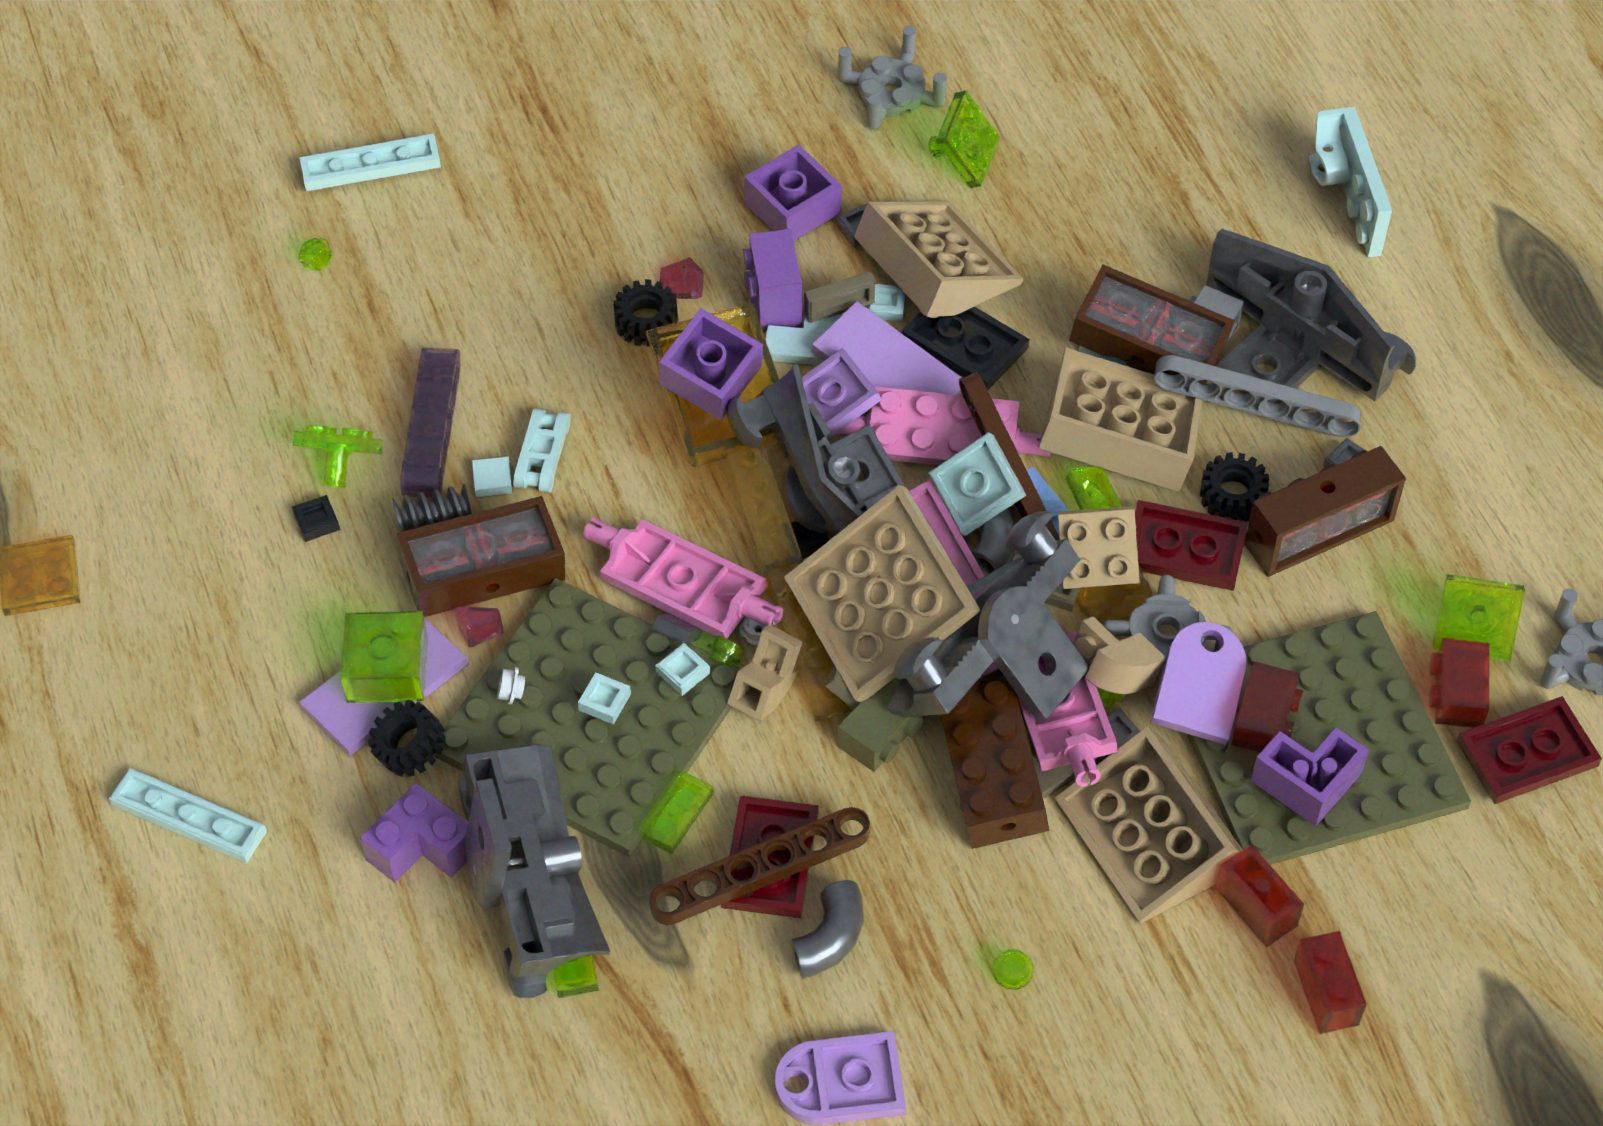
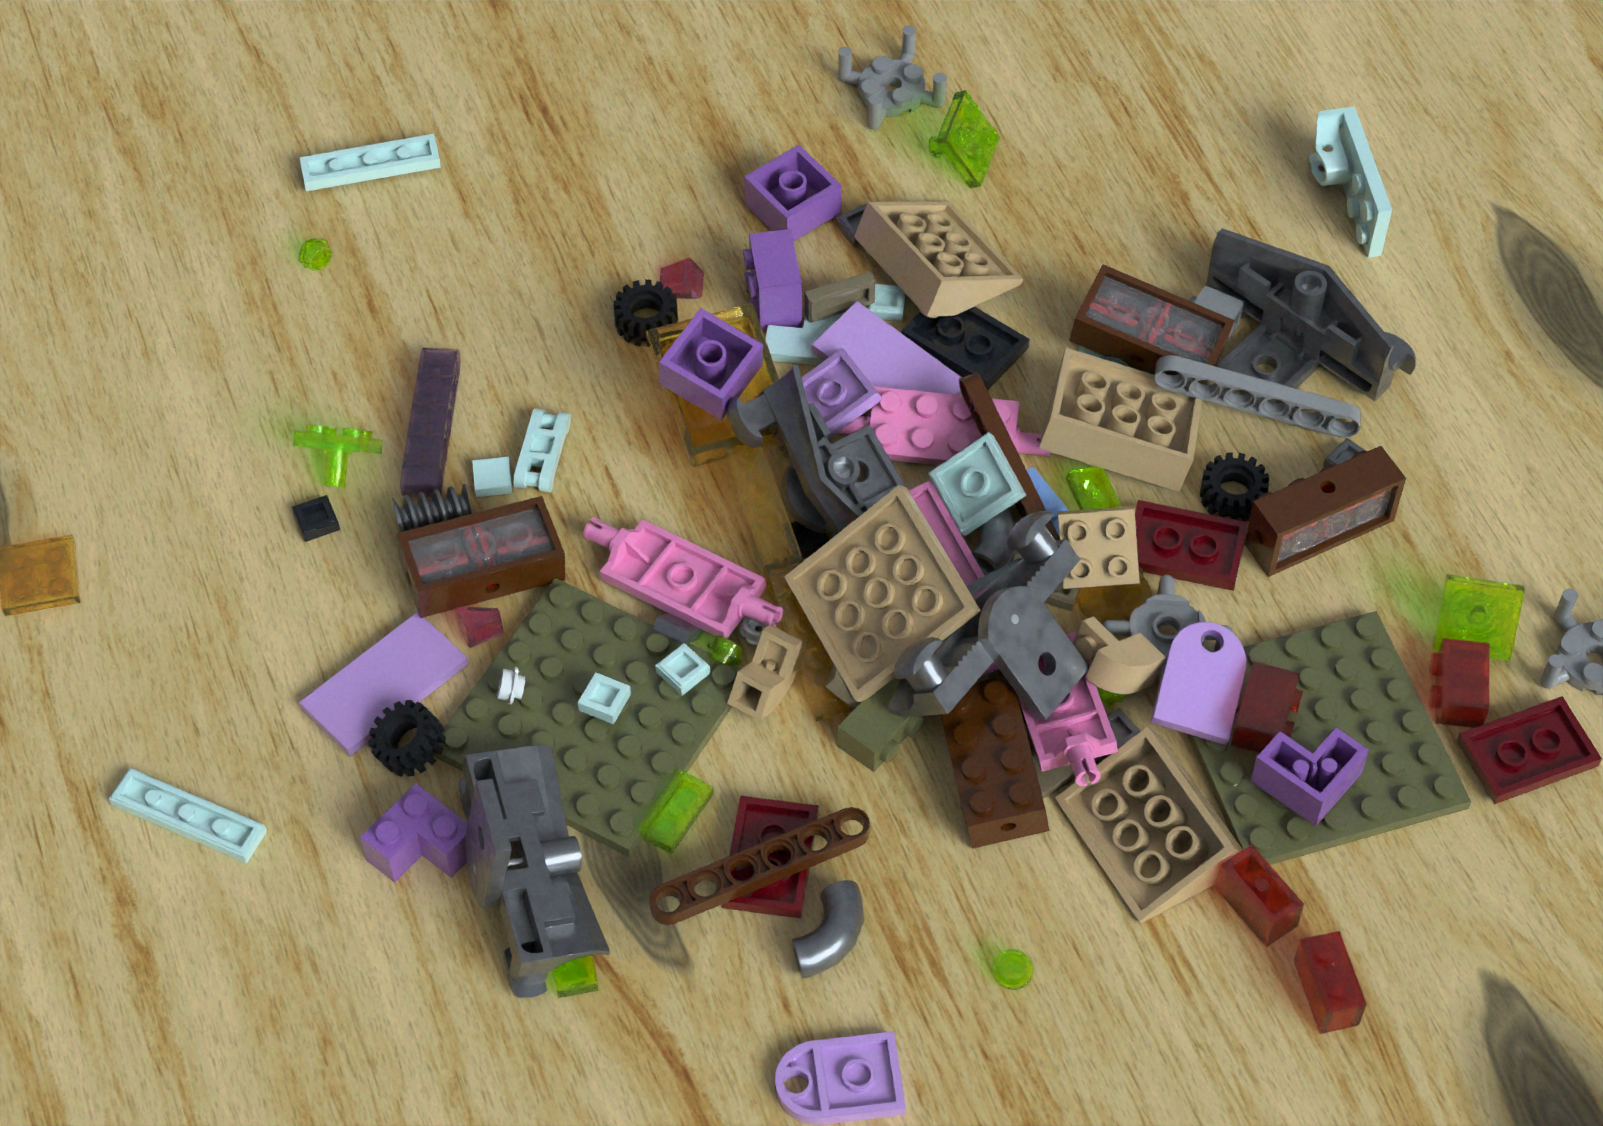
clear neon green brick [340,611,428,703] -> none

